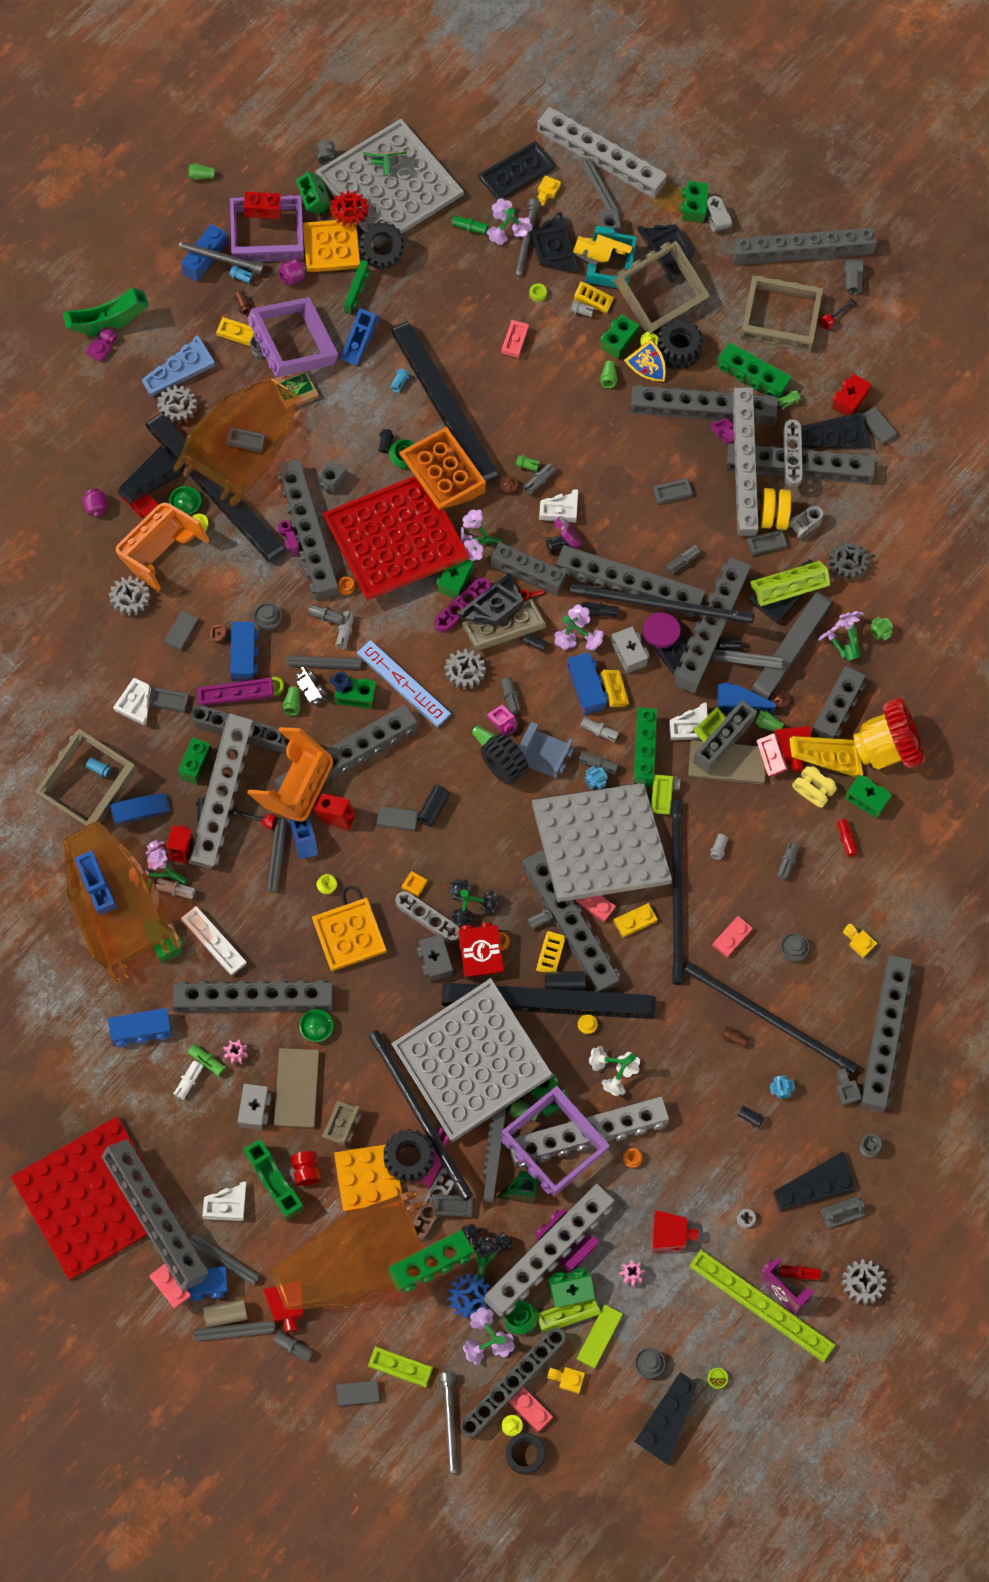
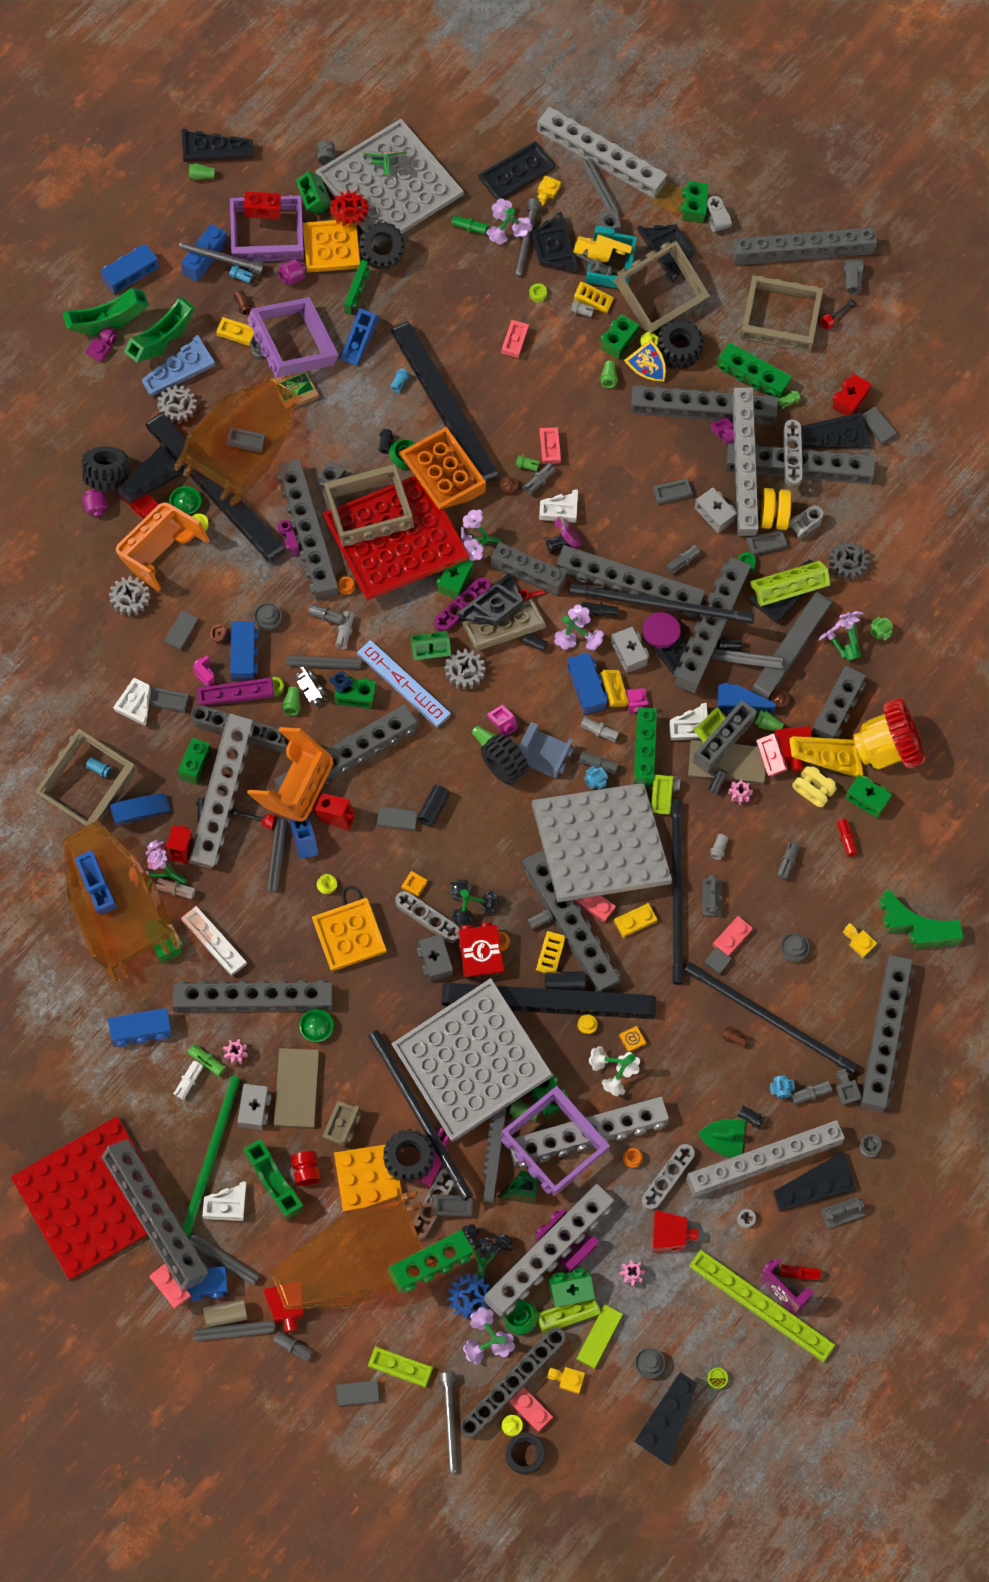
dark grey axle [500,677,521,714] -> none
light grey gear [841,1259,887,1305] -> none
none -> black tyre [82,446,129,491]
none -> blue brick [101,243,159,295]
none -> green arch [124,297,196,363]
none -> green piece [176,1076,241,1248]
none -> black wing [182,129,254,162]
none -> dark pink bracket [193,655,215,686]
none -> dark tan window [324,464,414,546]
none -> green brick [410,631,451,660]
none -> coral plate [539,427,561,464]
none -> dark grey bush [589,258,613,276]
none -> light orange tile [619,1026,646,1052]
none -> dark pink bracket [626,688,649,715]
none -> light grey beam [641,1144,694,1211]
none -> light grey brick [686,1120,845,1198]
none -> light grey brick [695,488,737,534]
none -> green shield [698,1119,745,1158]
none -> dark grey hinge [702,875,722,916]
none -> dark grey tile [704,947,732,975]
none -> black pin [708,769,728,794]
none -> bright pink gear [728,779,753,805]
none -> green tile [738,552,756,573]
none -> dark grey pin [791,1080,832,1105]
none -> green arch [879,890,963,949]

